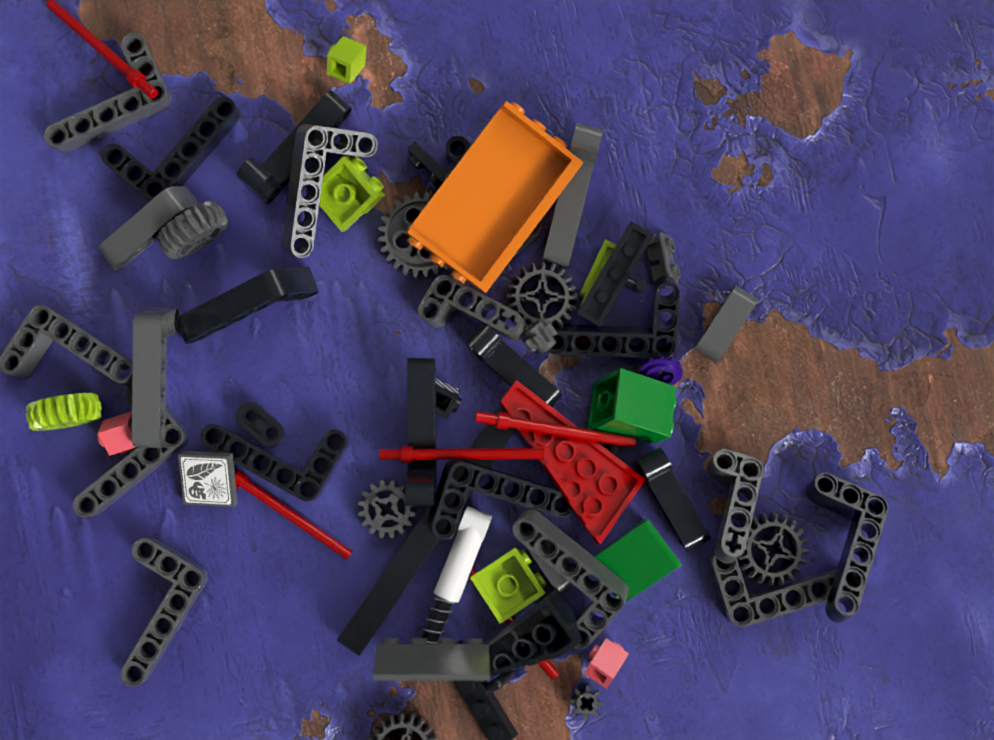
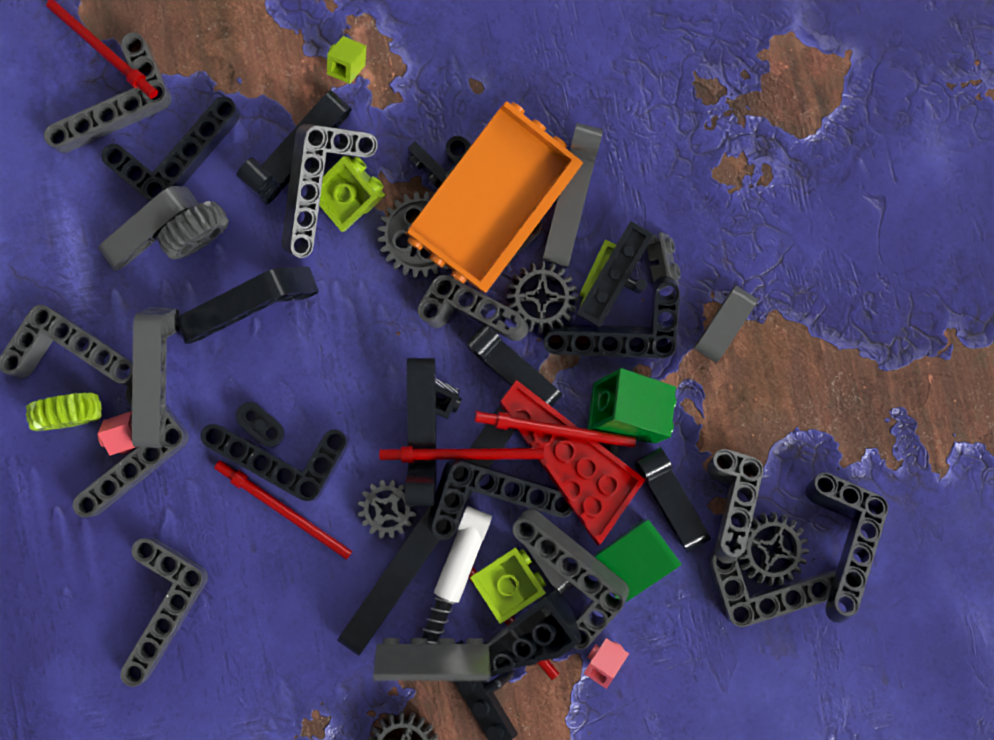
tile [178,451,238,507] -> none
dark grey gear [523,319,557,354] -> none
dark grey gear [569,684,603,720] -> none
dark purple gear [639,355,683,385] -> none

